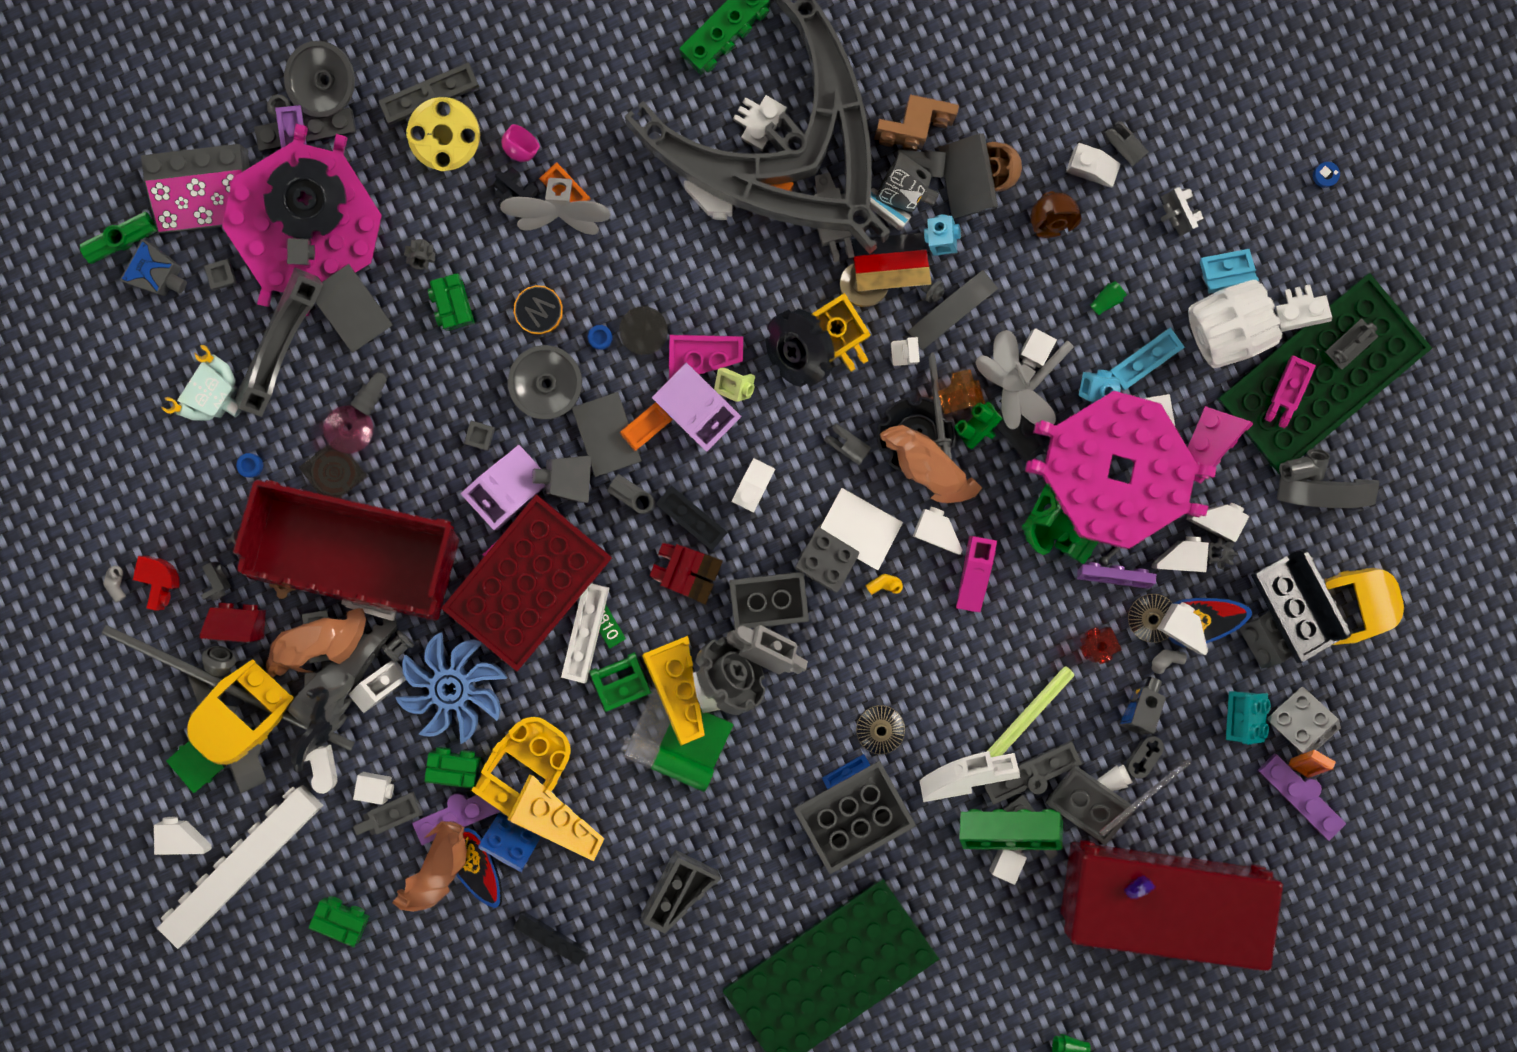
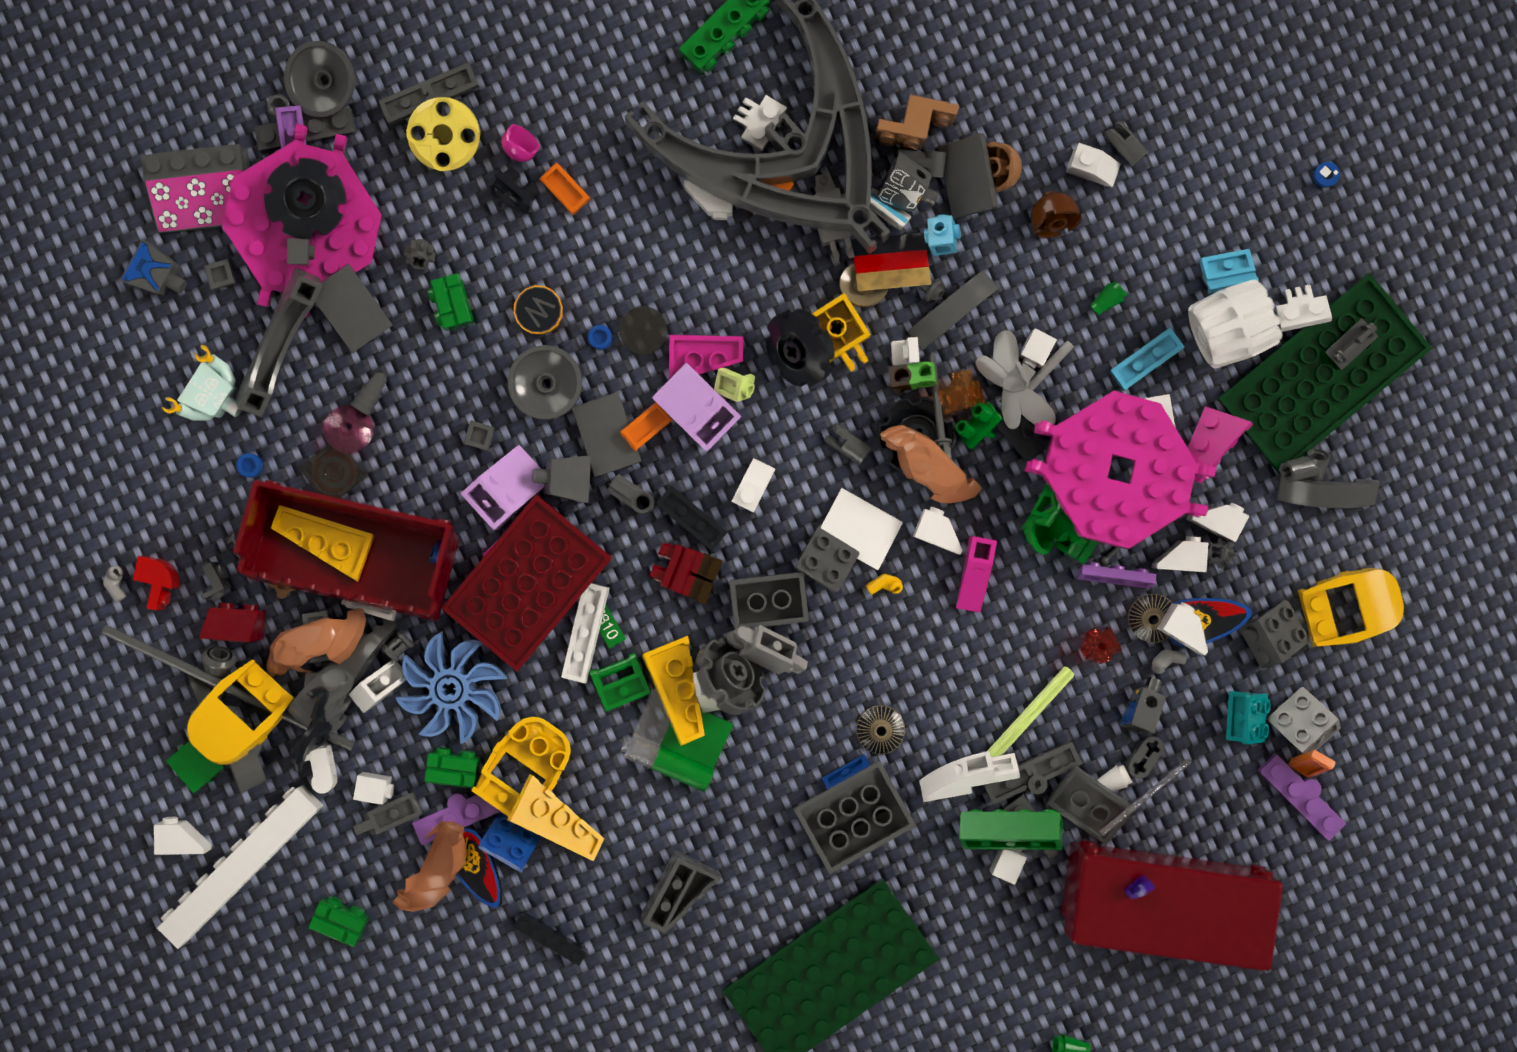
green piece [79,212,157,264] -> none
light grey piece [500,178,611,235] -> none
medium azure brick [1079,369,1121,404] -> none
dark grey hips [1160,186,1204,236] -> none
black bracket [1251,549,1351,663] -> none
dark pink hinge [1265,356,1316,428] -> none
none -> yellow wing [271,505,375,582]
none -> blue tile [429,539,442,564]
none -> leg [888,362,937,395]

